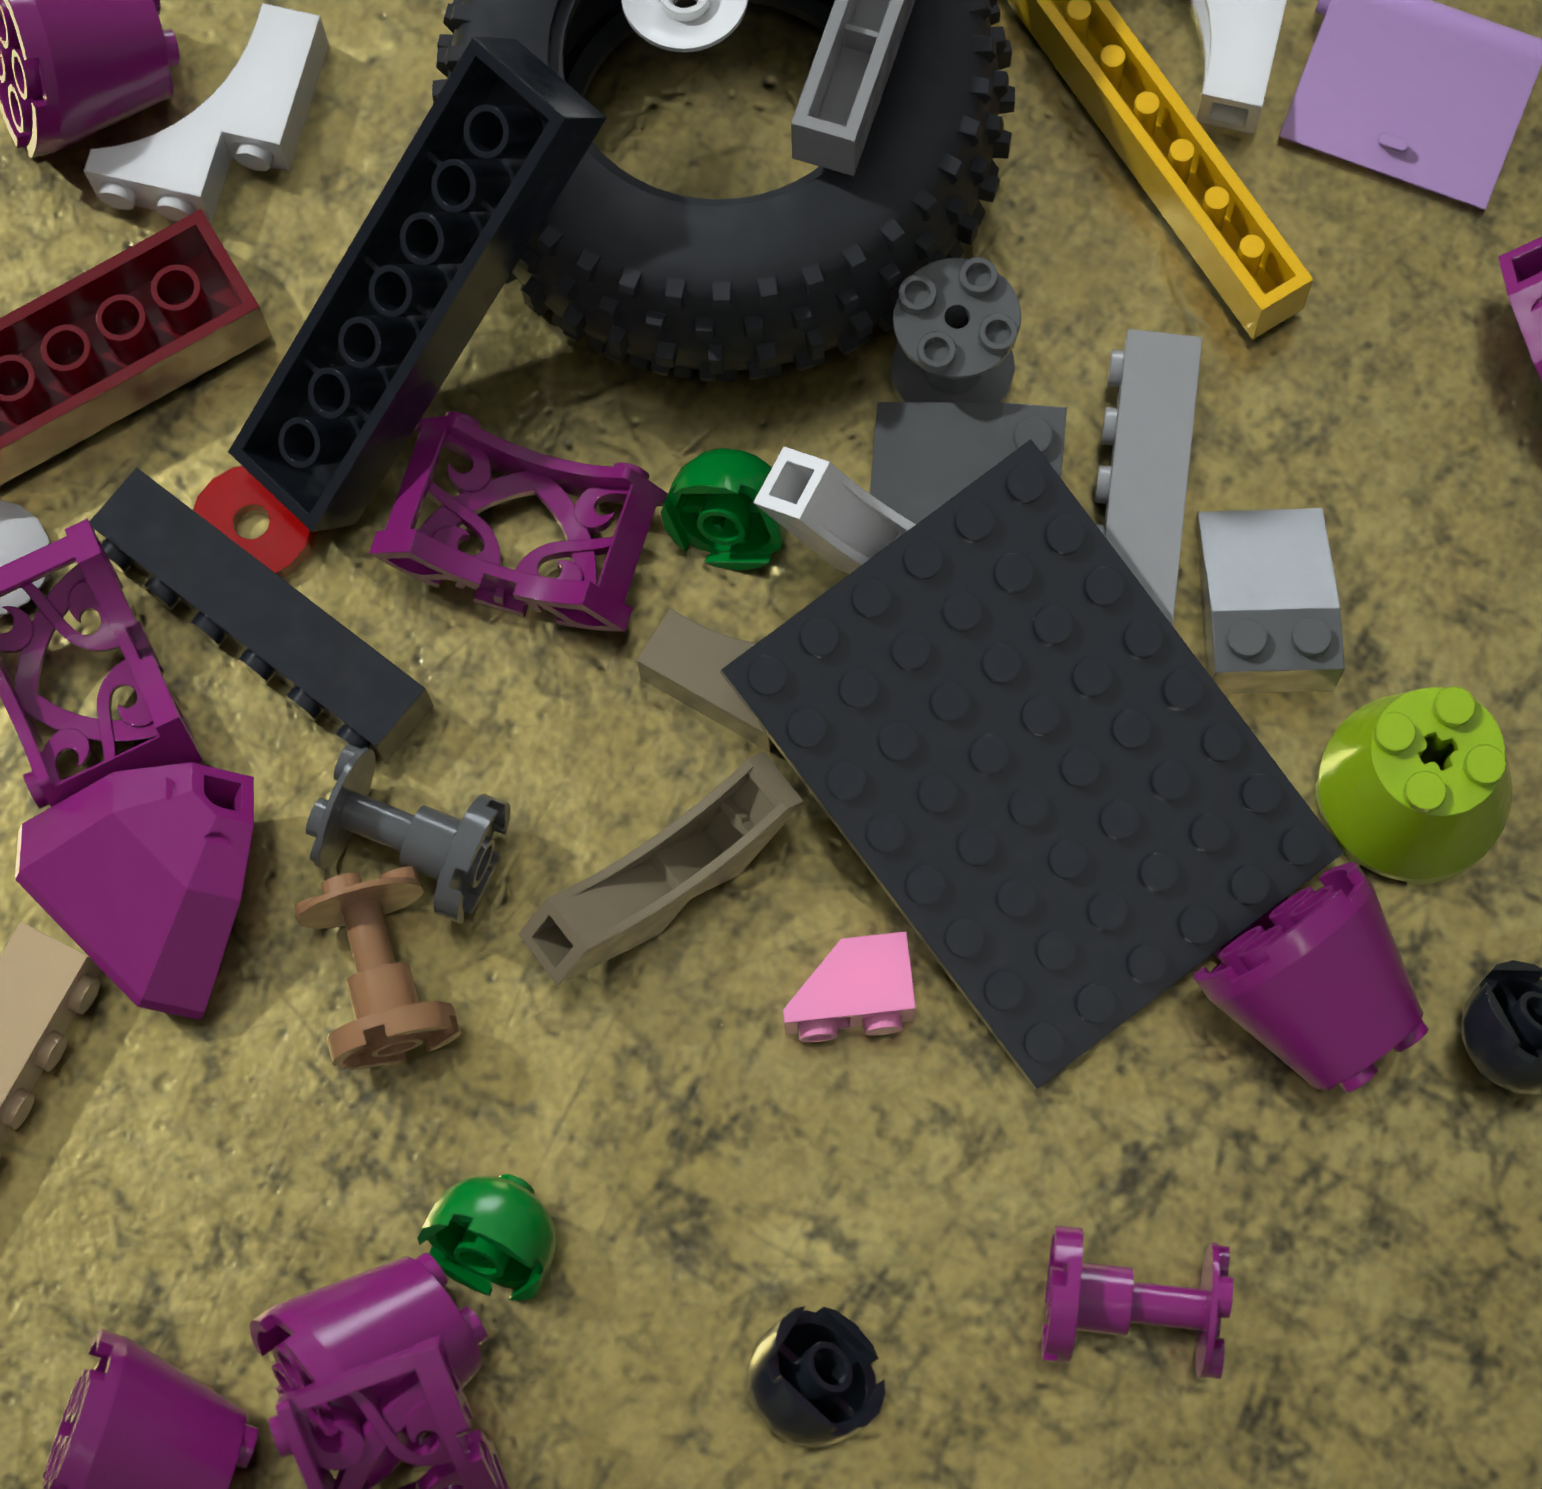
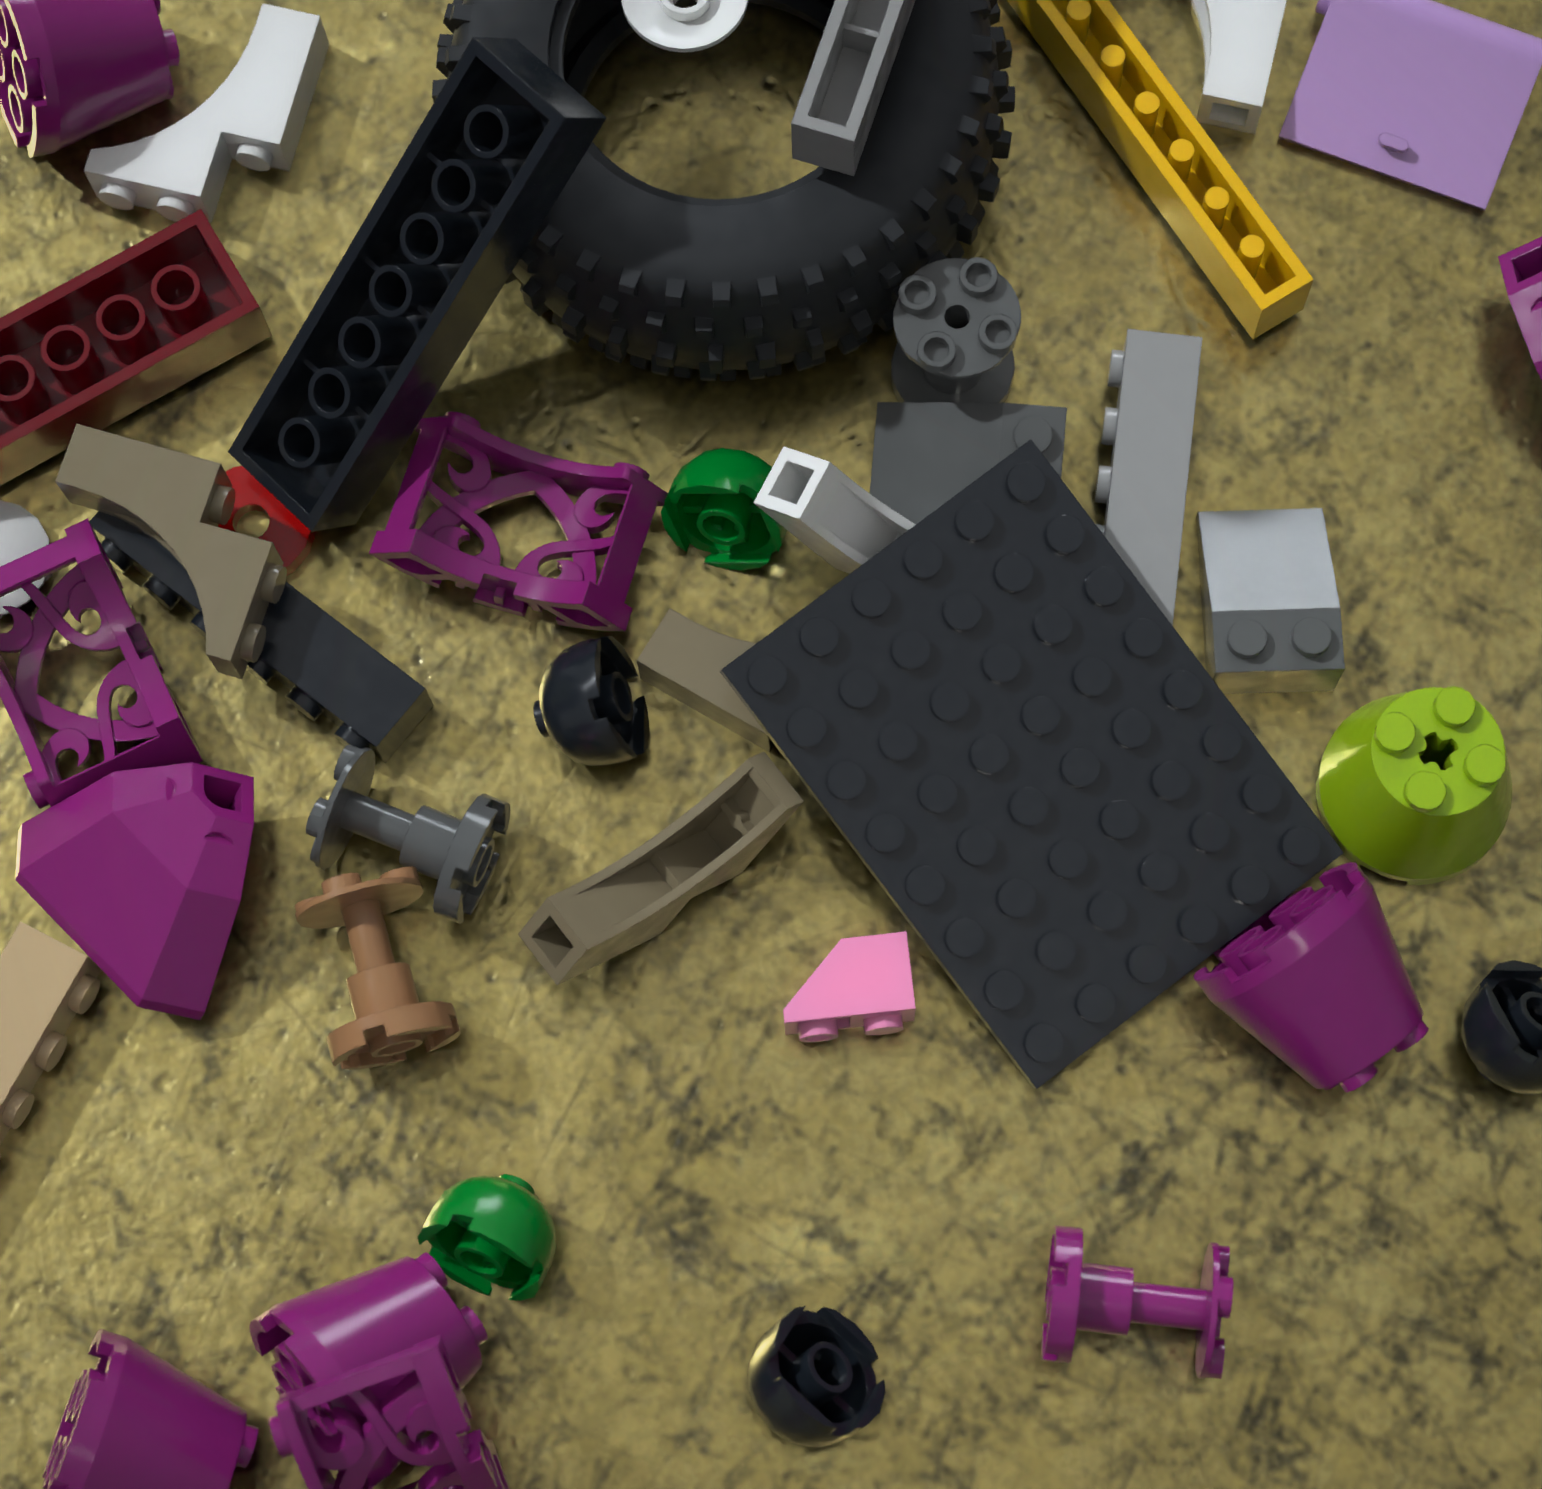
none -> dark tan arch [55,424,287,679]
none -> black cylinder [533,636,649,766]

